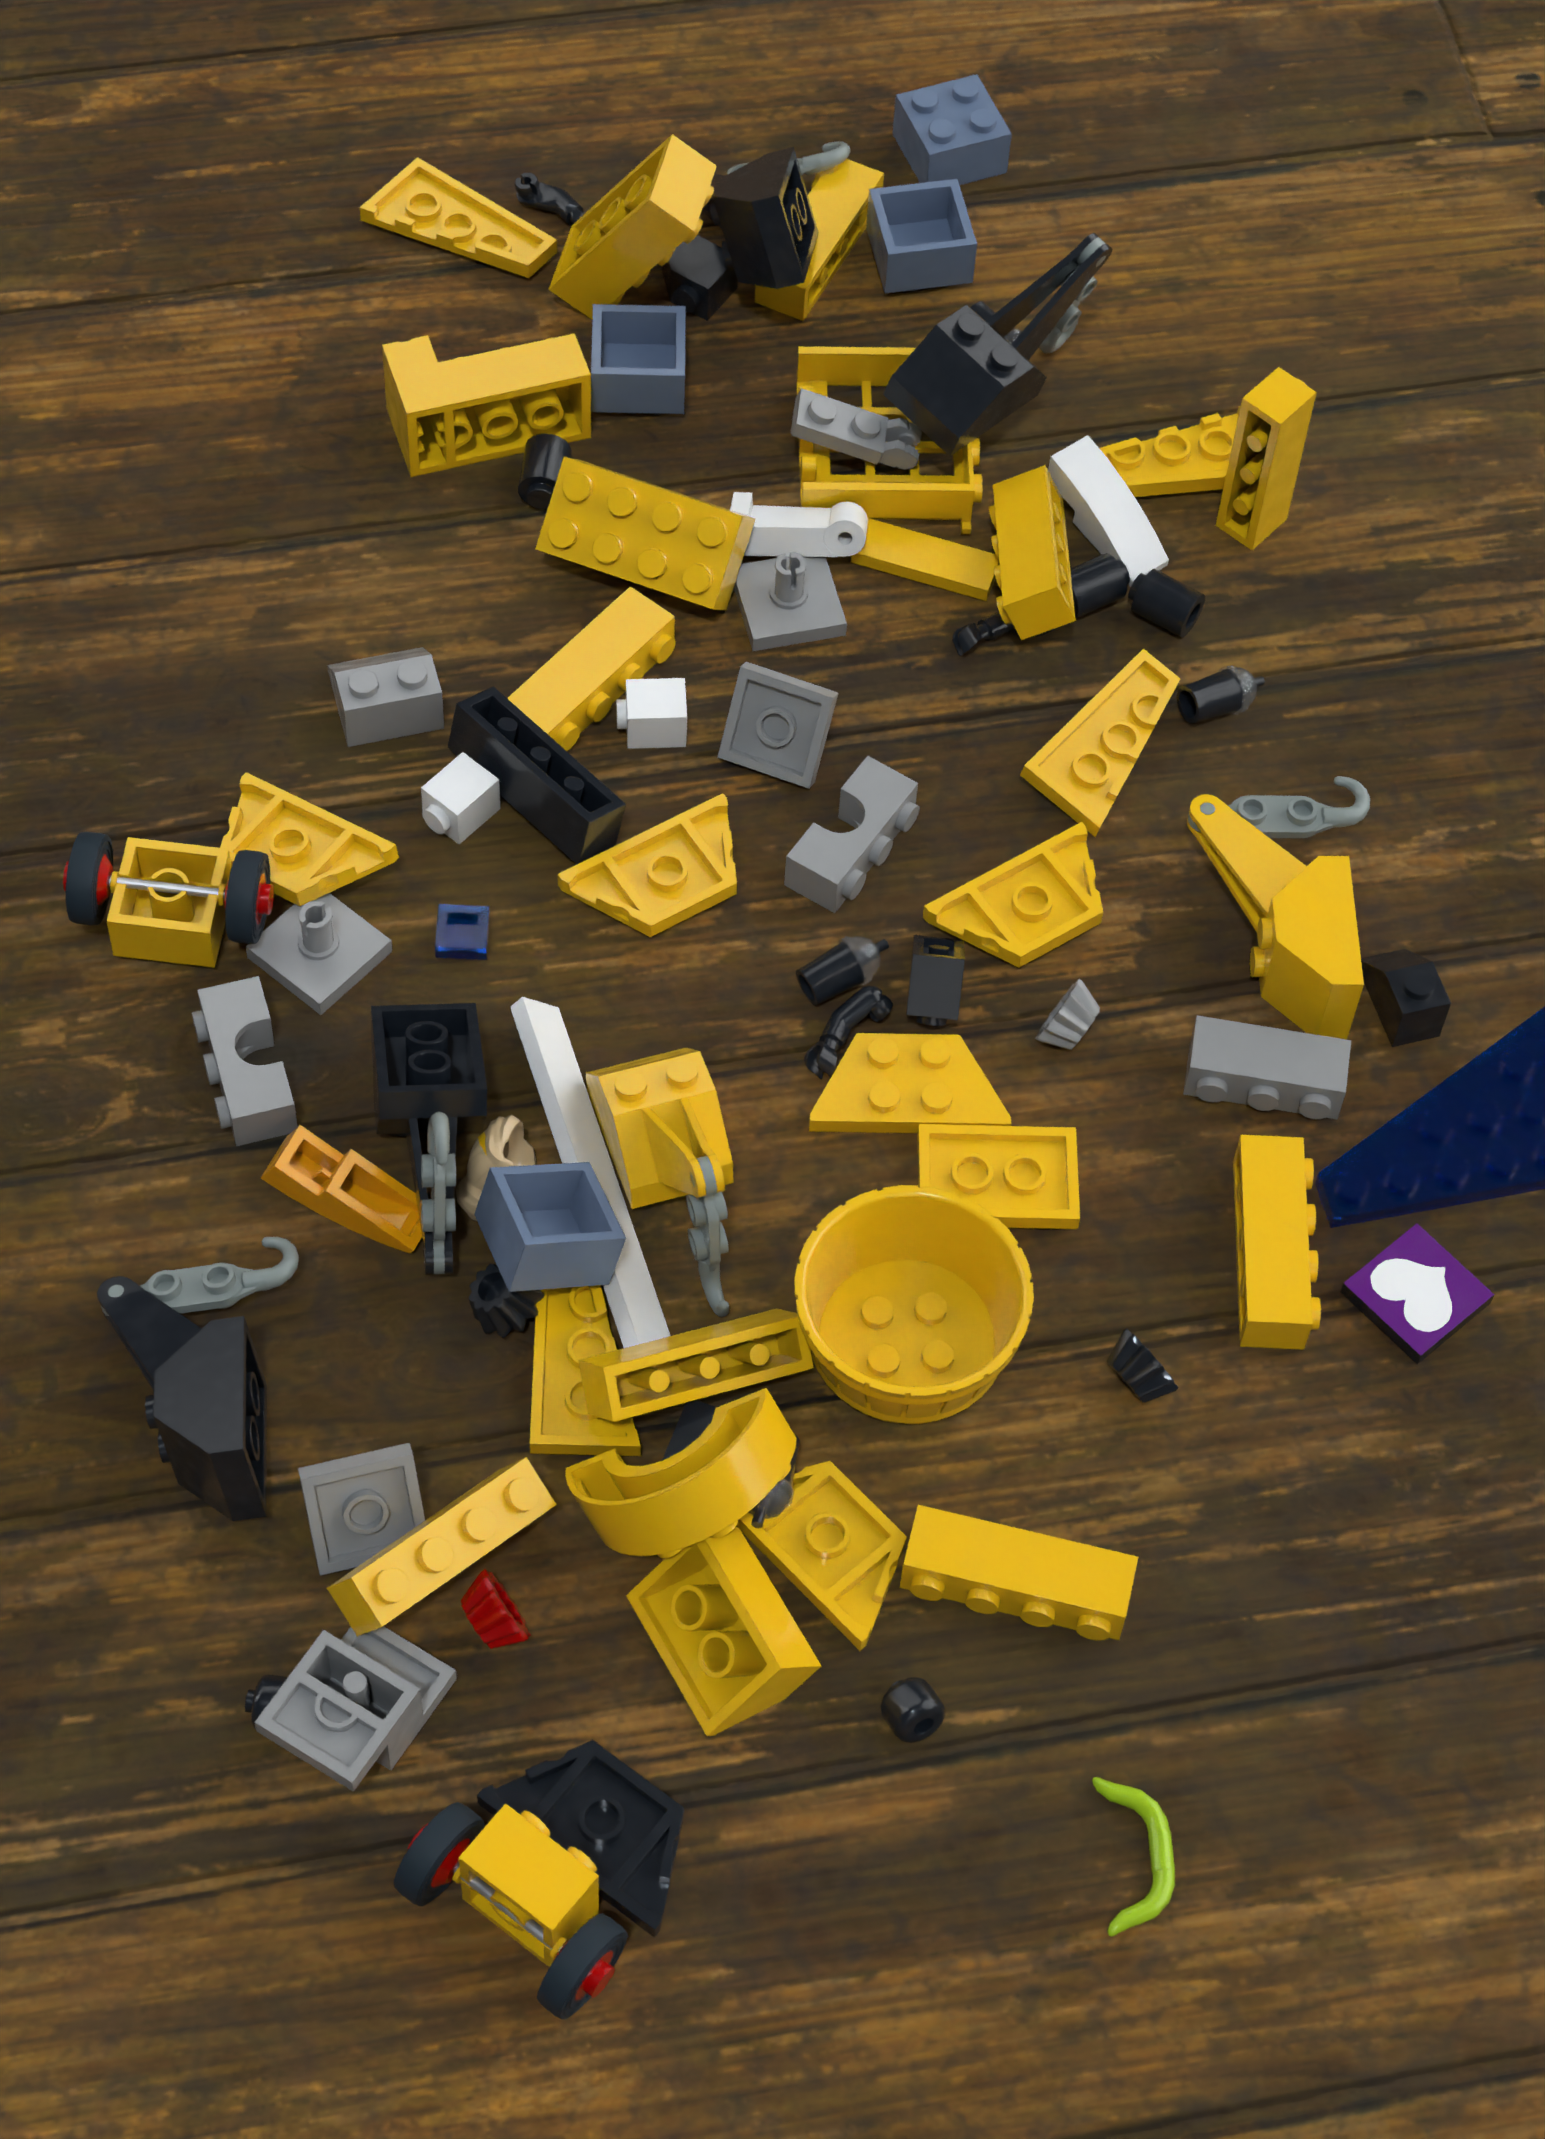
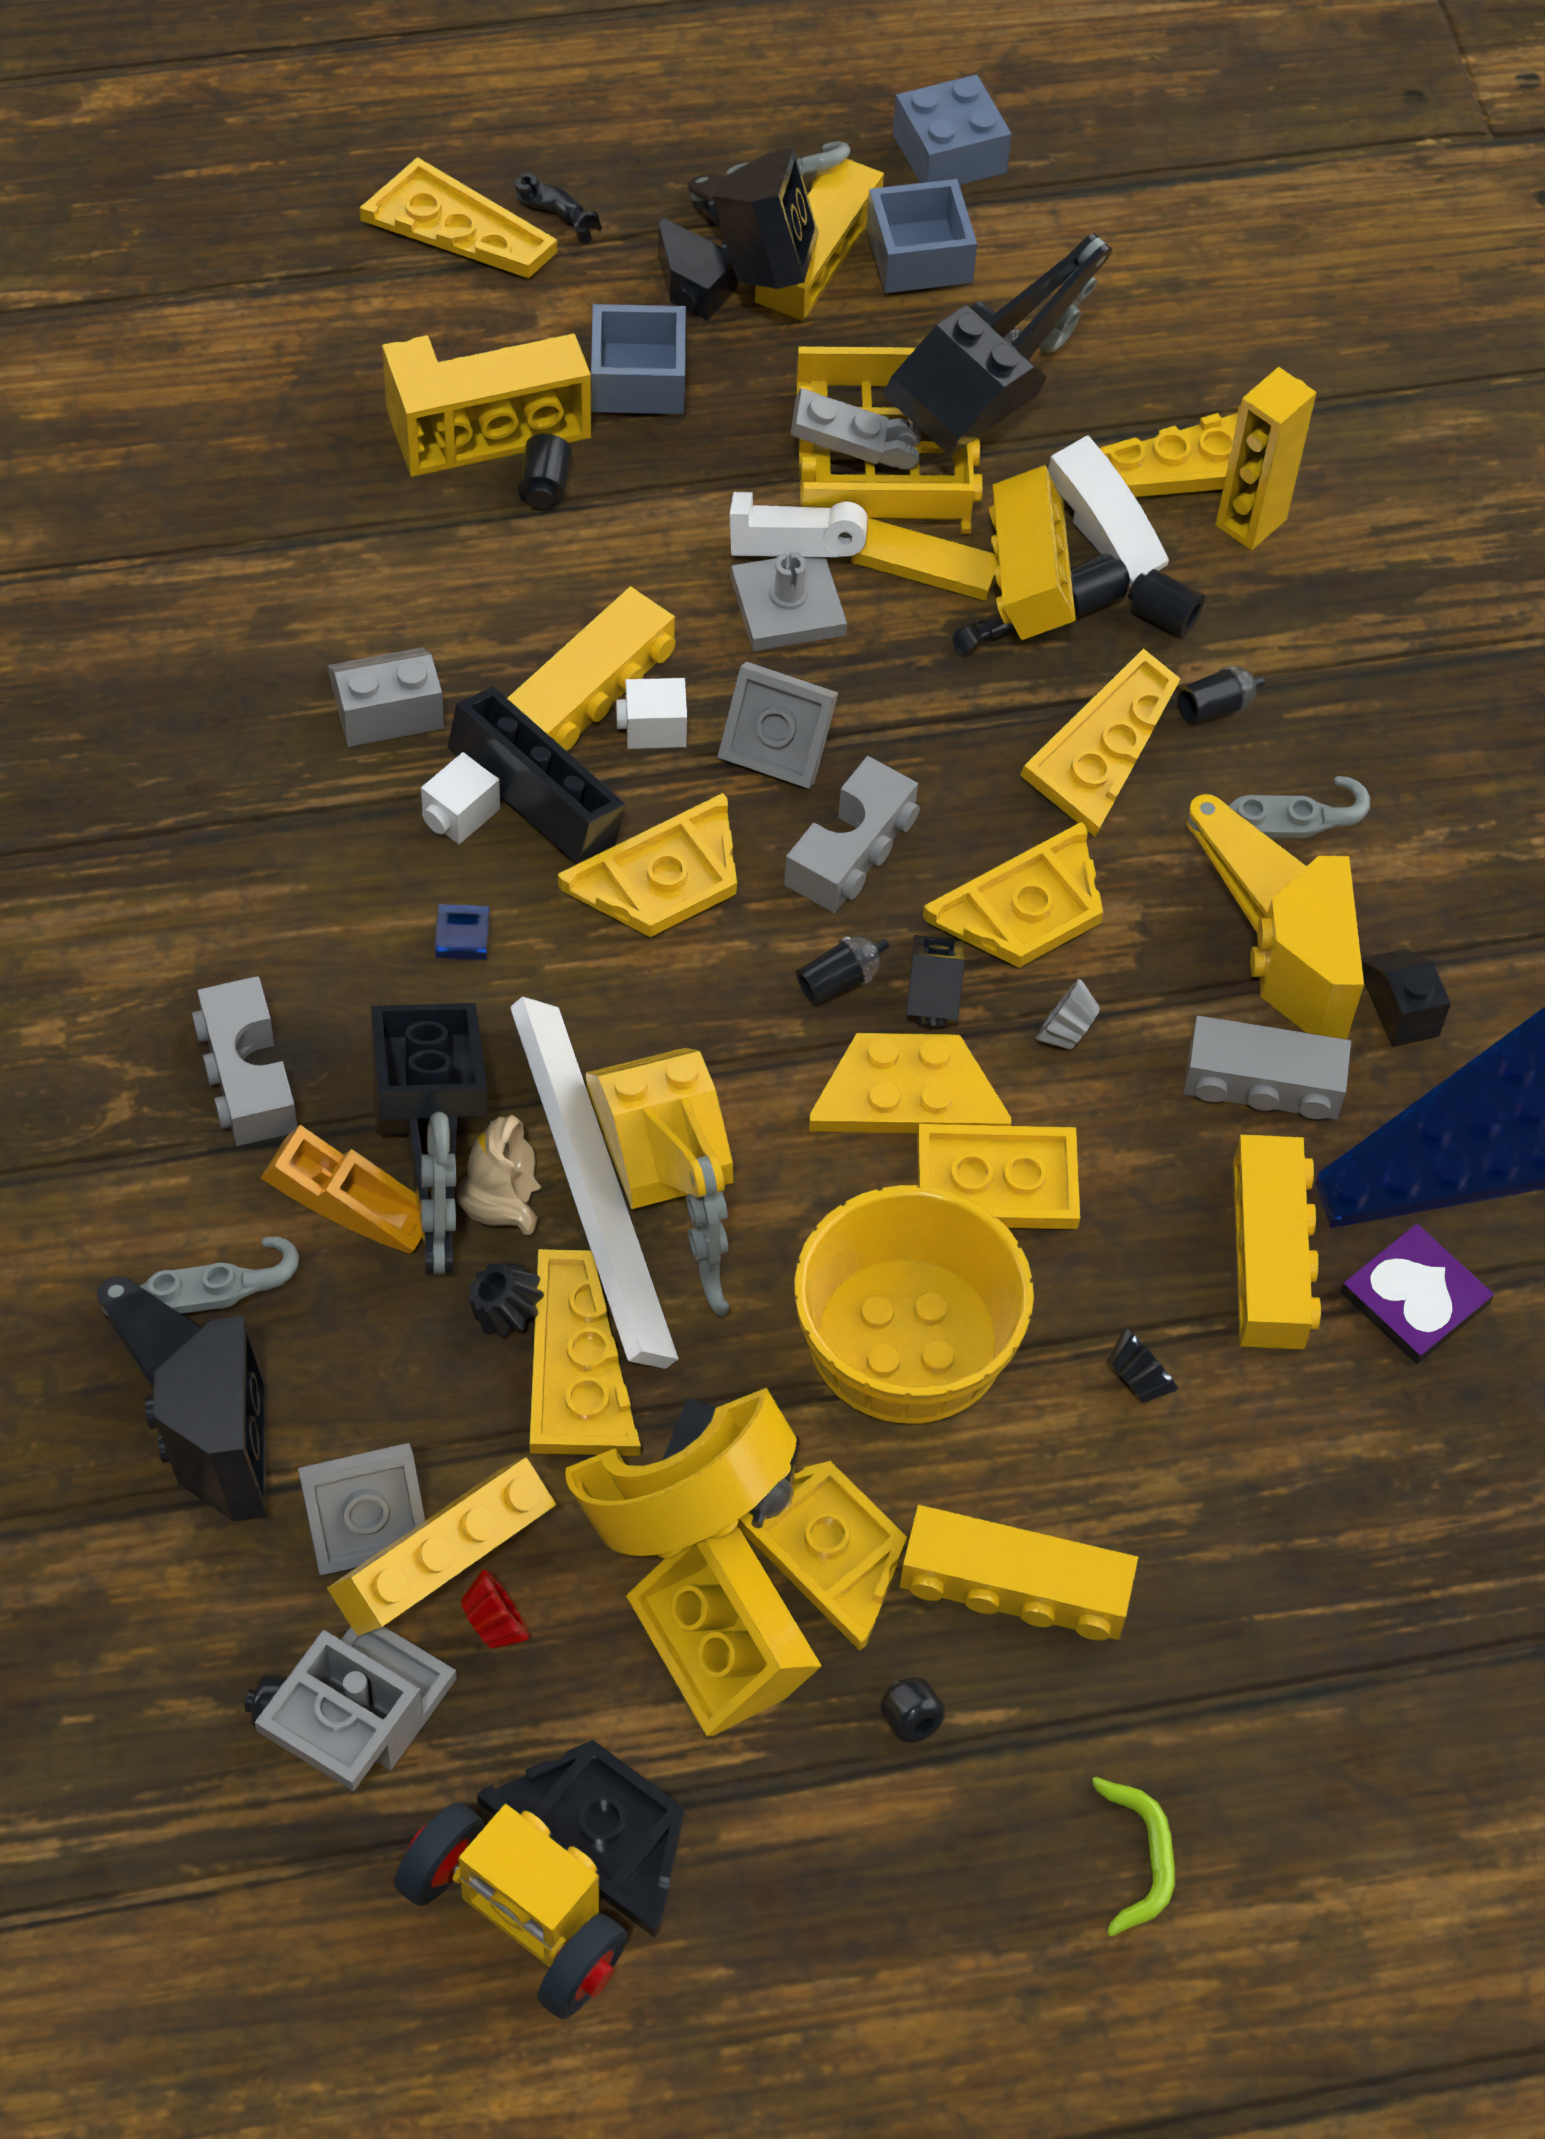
brick [63,832,274,968] -> none
yellow wing [220,772,399,906] -> none
light grey tile [246,893,392,1015] -> none
sand blue piece [474,1162,626,1292] -> none
yellow brick [535,457,755,611] -> none
yellow brick [549,134,717,319] -> none
yellow brick [578,1308,814,1422] -> none
black arm [804,986,893,1079] -> none

